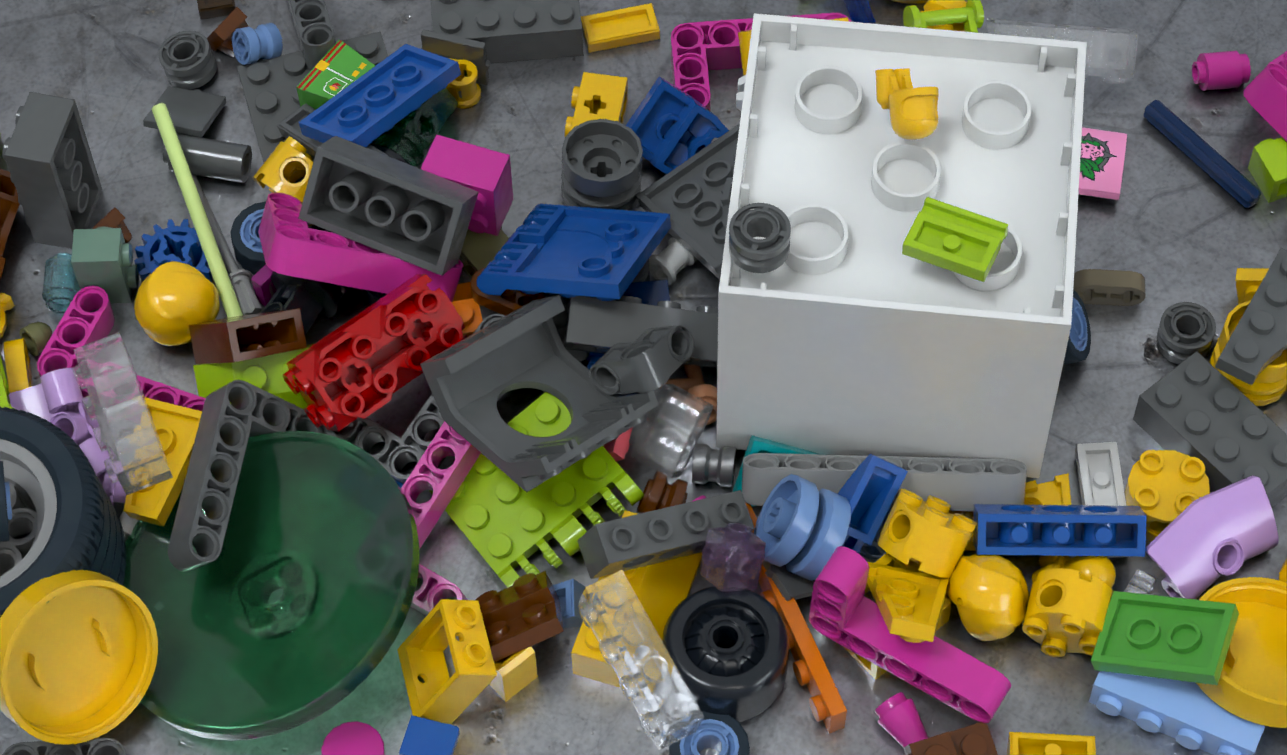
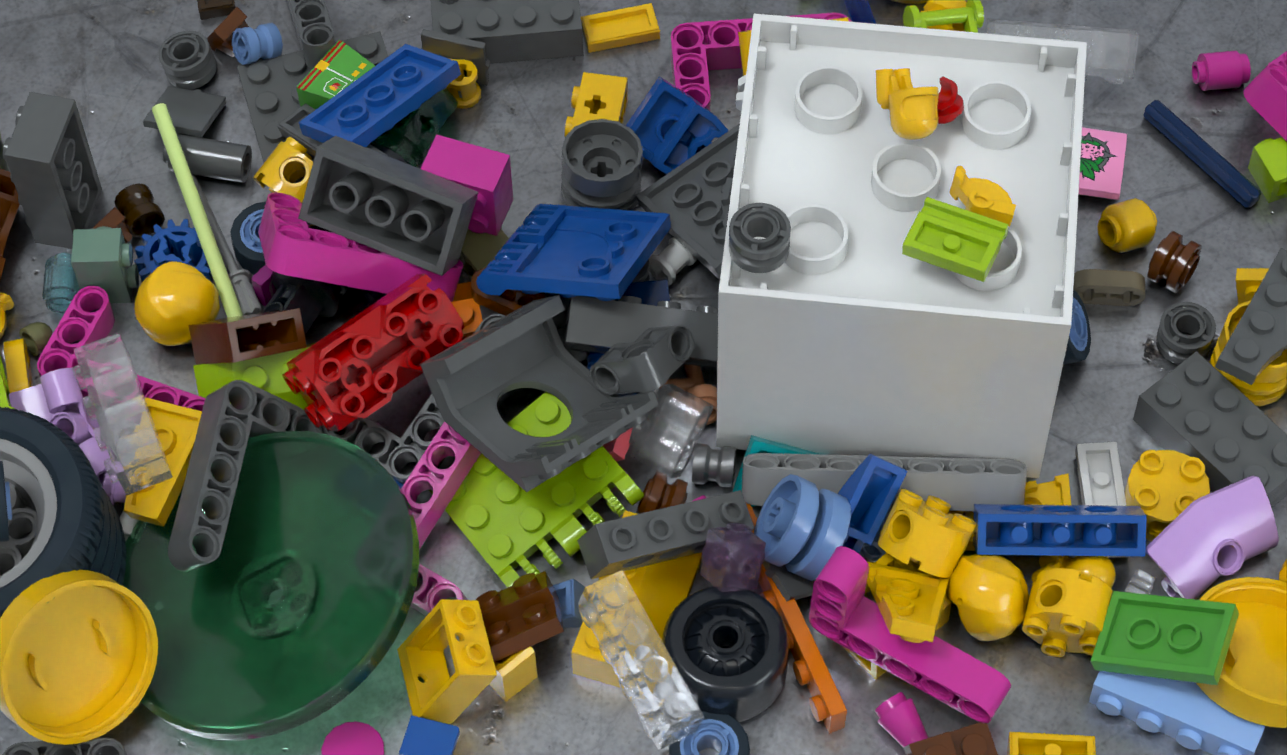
none -> dark brown wheel [114,183,165,237]
none -> red plate [937,76,964,124]
none -> yellow piece [949,166,1016,227]
none -> yellow head [1097,198,1157,253]
none -> reddish brown wheel [1147,231,1202,293]

